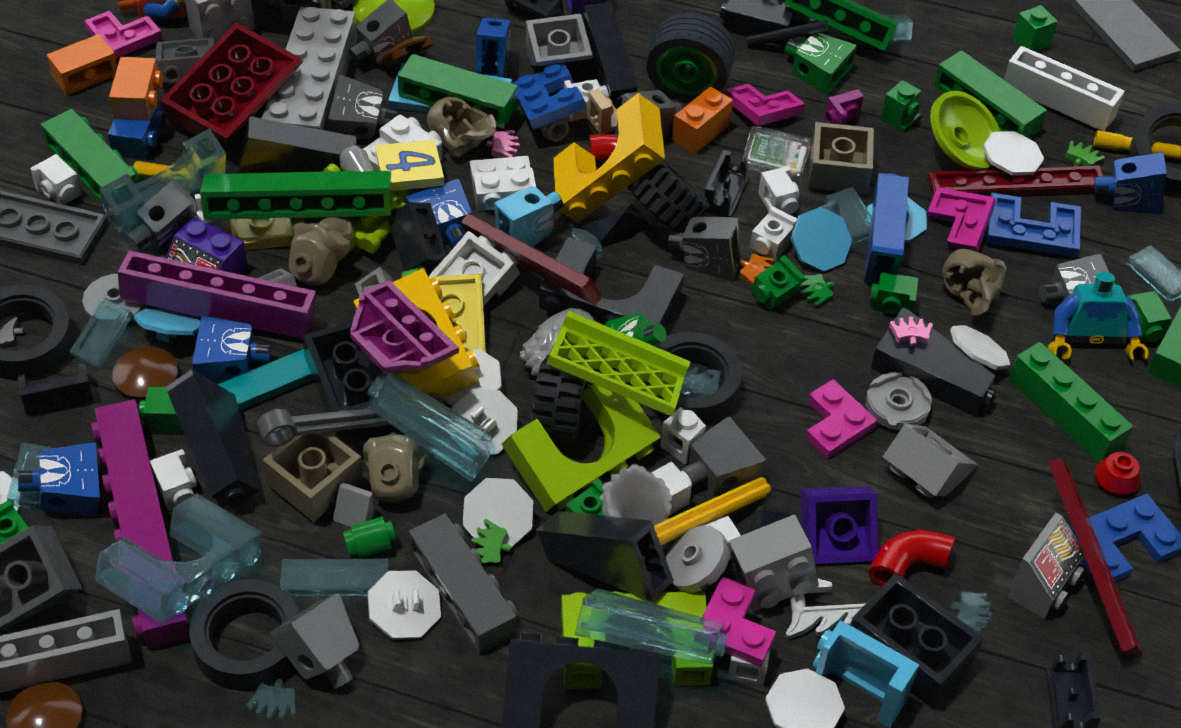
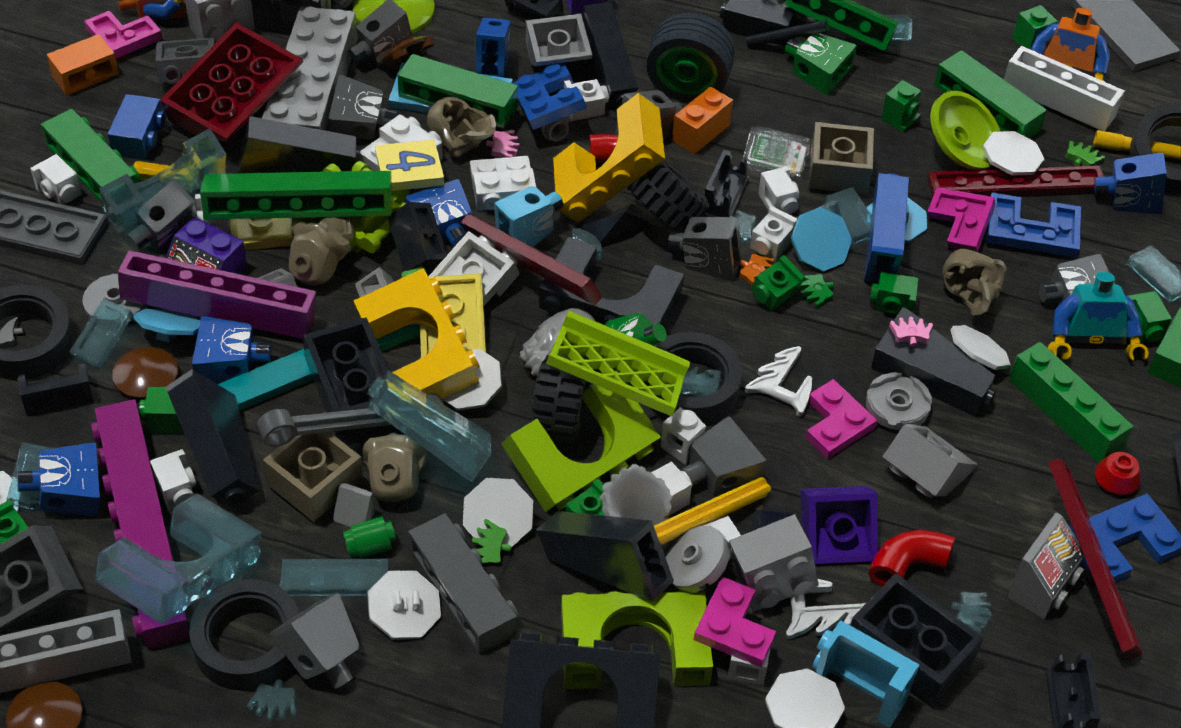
orange brick [109,57,163,120] -> none
light grey cone [339,146,373,171] -> none
magenta wedge [350,280,459,374] -> none
white piece [451,389,517,455] -> none
clear light blue slope [574,589,728,665] -> none
tan bracket [587,88,618,134] -> none
dark pink plate [725,83,805,126] -> none
magenta bracket [824,89,864,125] -> none
none -> clear light blue piece [730,210,756,242]
none -> white piece [745,346,812,417]
none -> torso [1030,8,1110,81]

